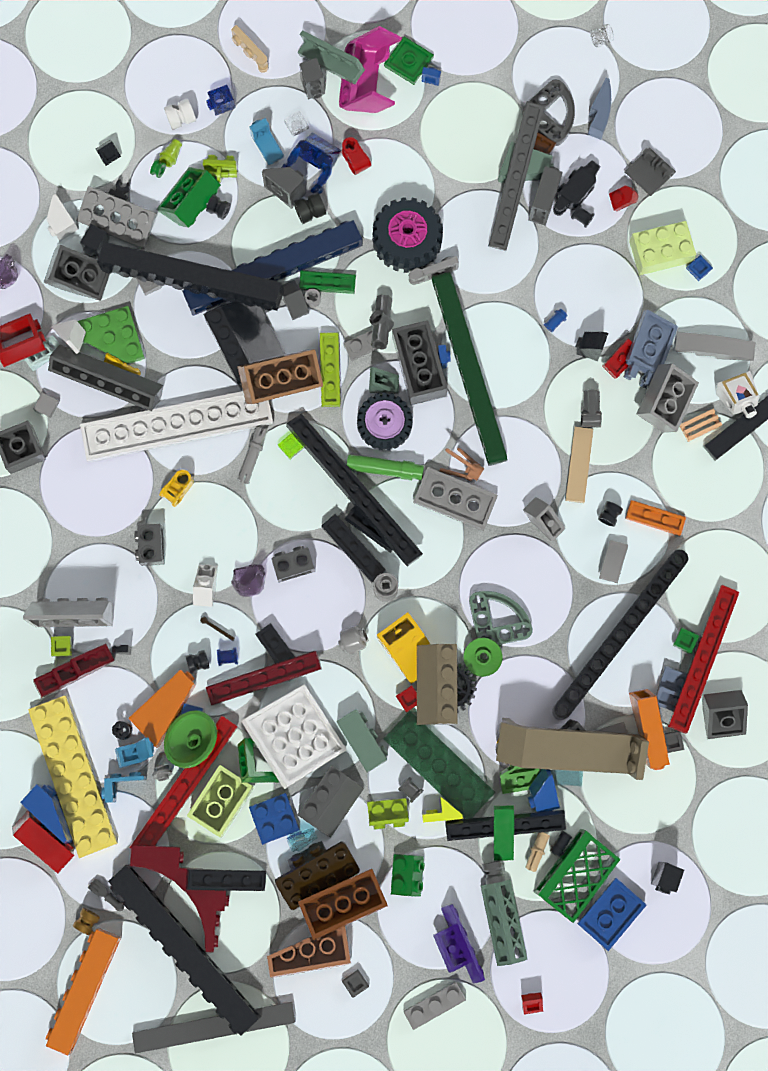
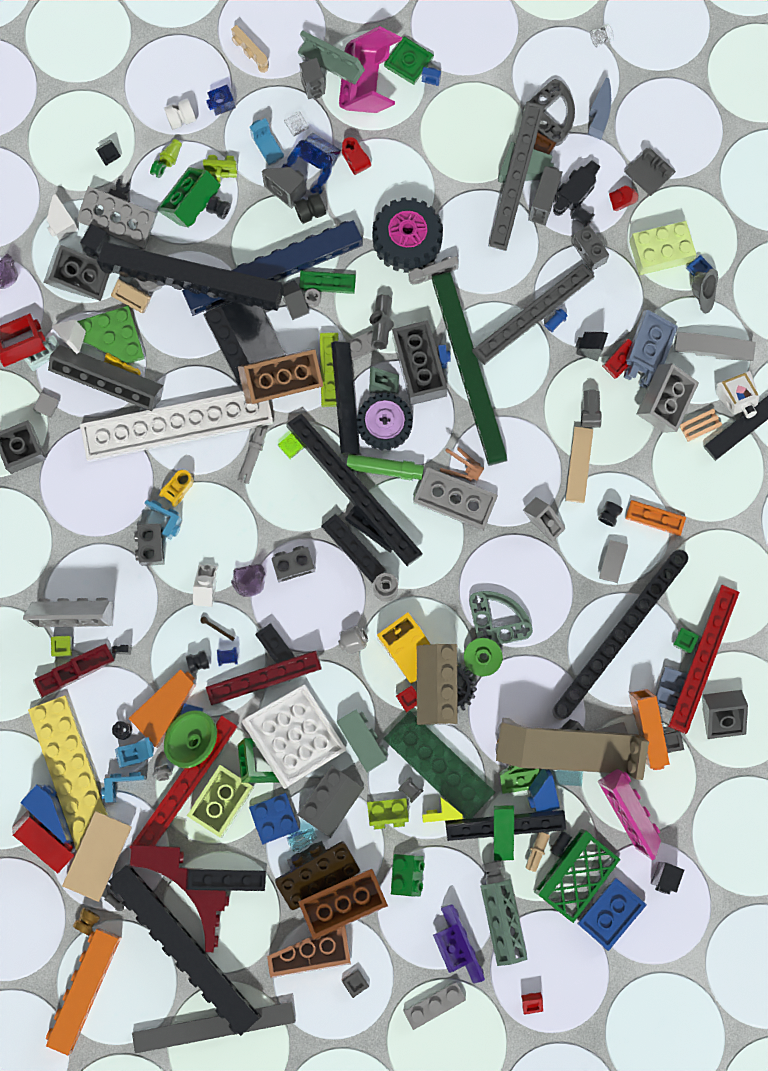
none -> tan tile [62,811,133,902]
none -> tan tile [111,279,152,313]
none -> dark azure bracket [144,500,182,540]
none -> black tile [331,341,360,455]
none -> dark grey tile [472,263,595,365]
none -> dark grey brick [571,225,609,272]
none -> dark pink slope [597,769,661,860]
none -> dark grey piece [692,268,719,314]

